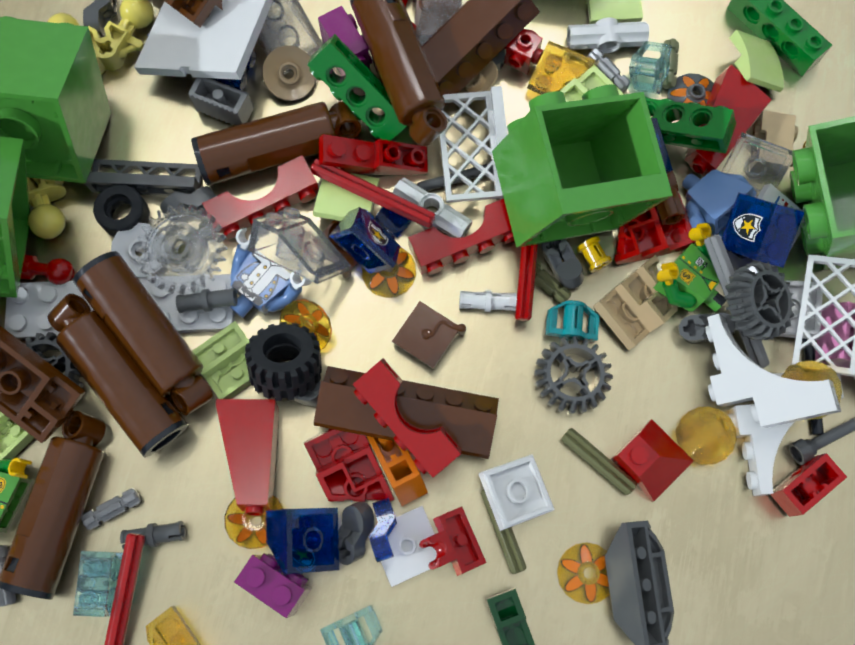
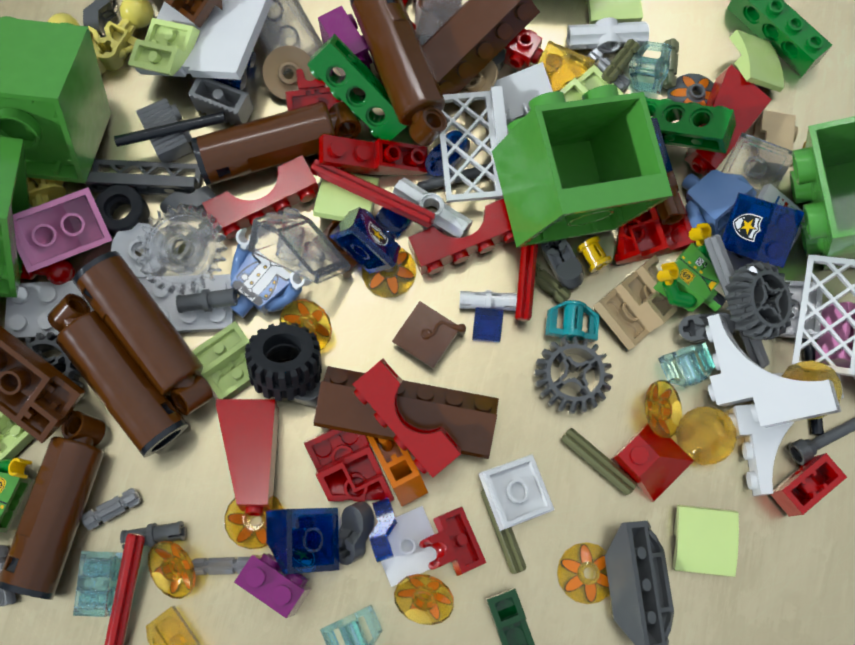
none -> bright pink slope [13,187,113,273]
none -> black bar [114,112,226,147]
none -> yellowish green slope [128,18,200,76]
none -> light grey brick [136,98,193,163]
none -> clear yellow dish [148,541,196,599]
none -> light grey axle [191,557,250,575]
none -> red plate [285,69,341,111]
none -> clear yellow dish [394,574,454,625]
none -> clear blue piece [425,130,470,177]
none -> clear blue slope [472,307,504,342]
none -> white hinge [494,62,553,125]
none -> olive axle [601,39,640,84]
none -> clear yellow dish [645,380,682,438]
none -> clear light blue piece [658,342,715,388]
none -> yellowish green slope [672,505,739,577]

